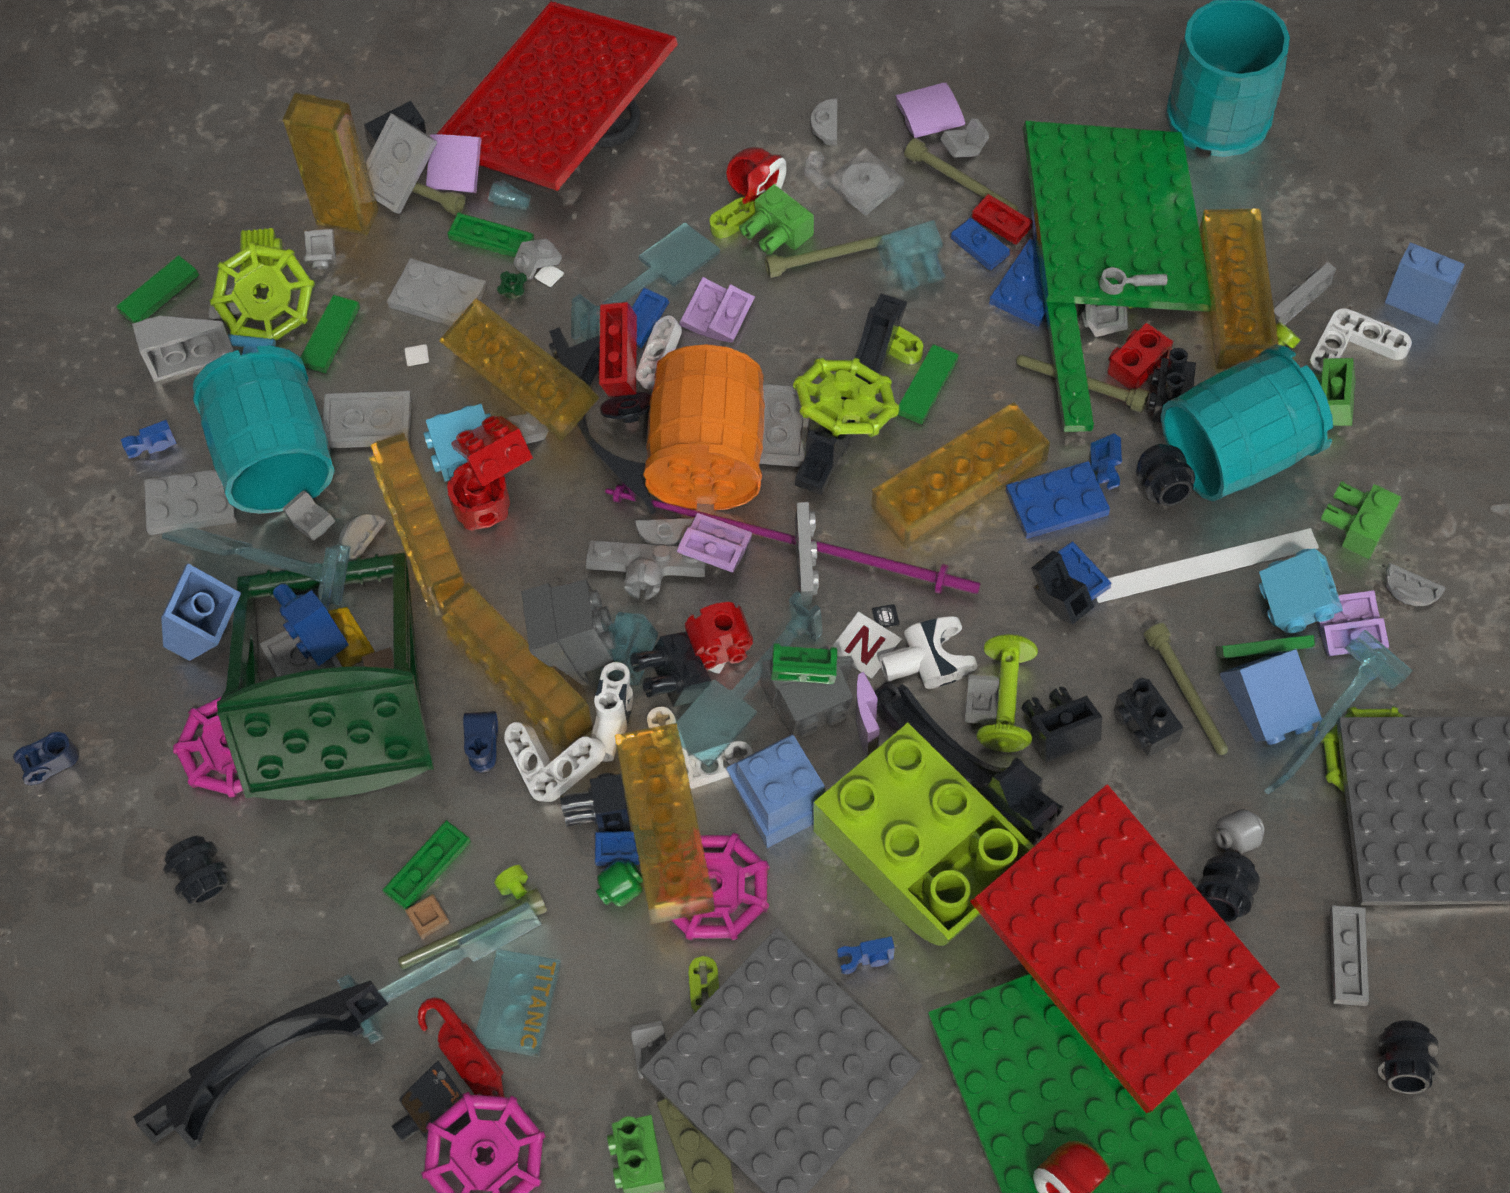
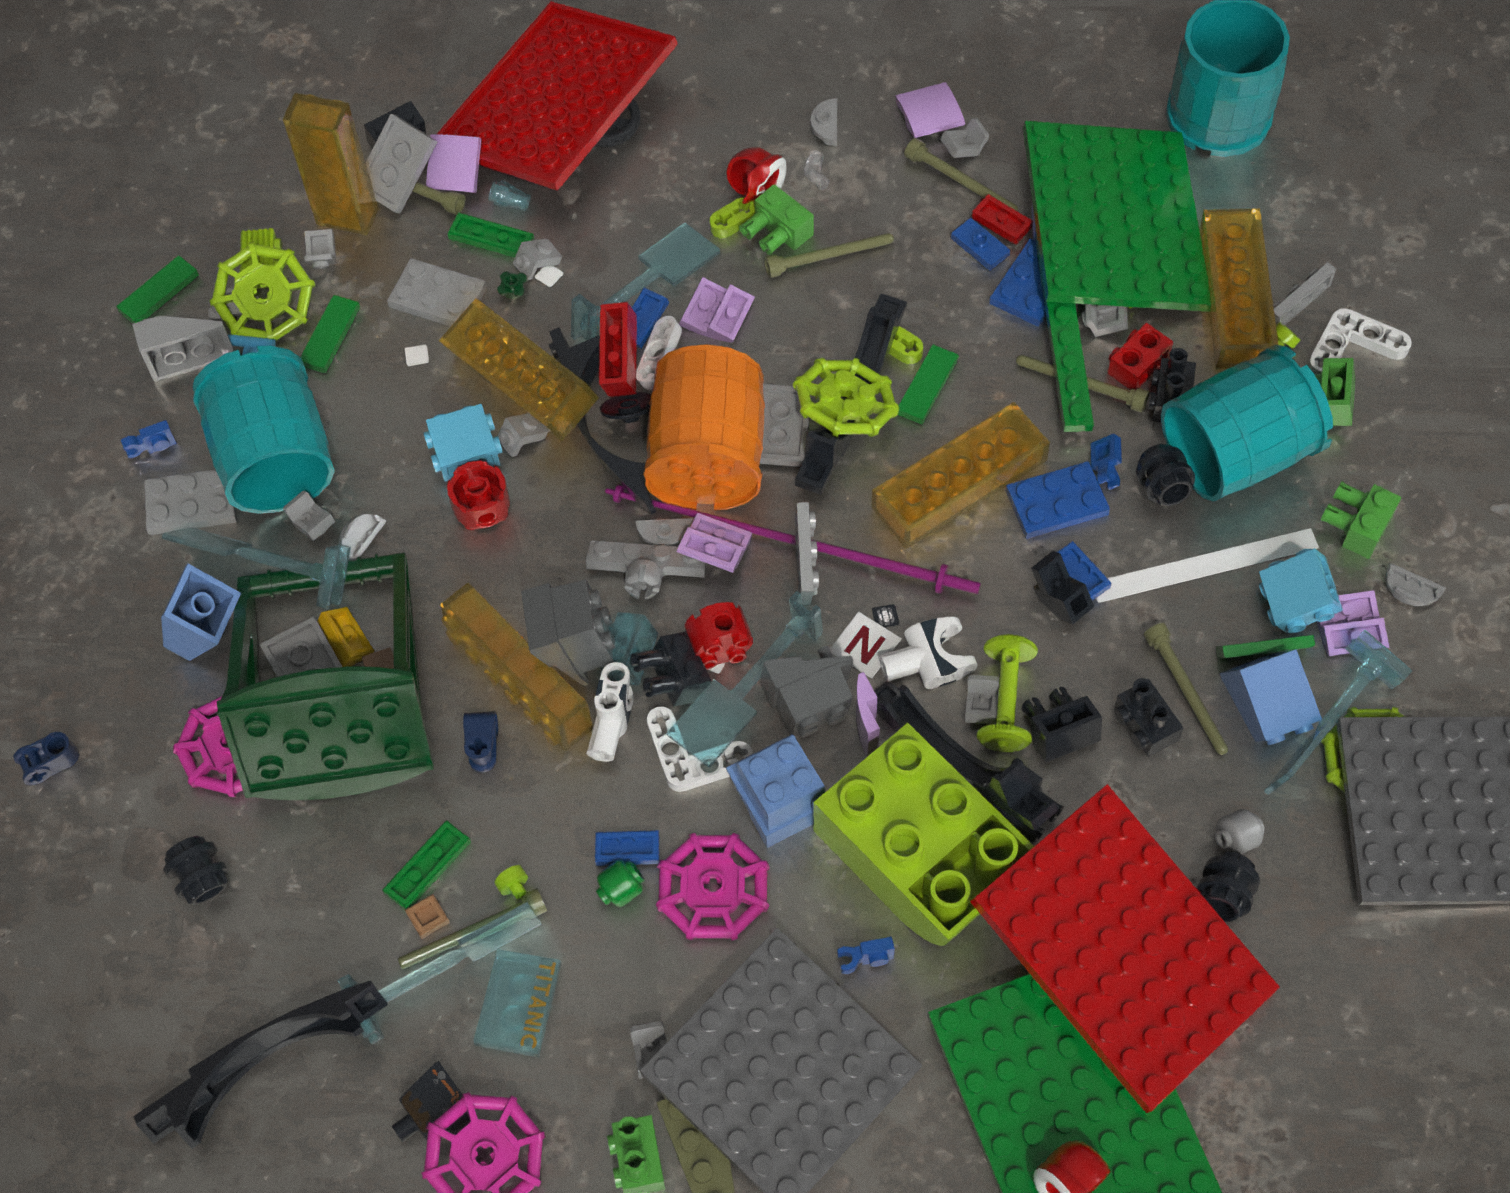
blue brick [273,584,349,666] -> none
light grey plate [323,391,412,448] -> none
clear yellow brick [369,433,470,616] -> none
red plate [417,997,505,1097] -> none
red bracket [451,416,533,487] -> none
white beam [504,722,605,802] -> none
black brick [560,773,631,832] -> none
clear yellow brick [615,723,715,924] -> none
lime beam [688,956,719,1014] -> none
green hinge [771,643,837,684] -> none
clear piece [827,148,904,216] -> none
clear light blue brick [877,220,946,291] -> none
light grey piece [1099,267,1167,295] -> none
light grey plate [1330,905,1369,1006] -> none
black piece [1377,1020,1439,1094] -> none
medium blue slope [1385,242,1465,325] -> none

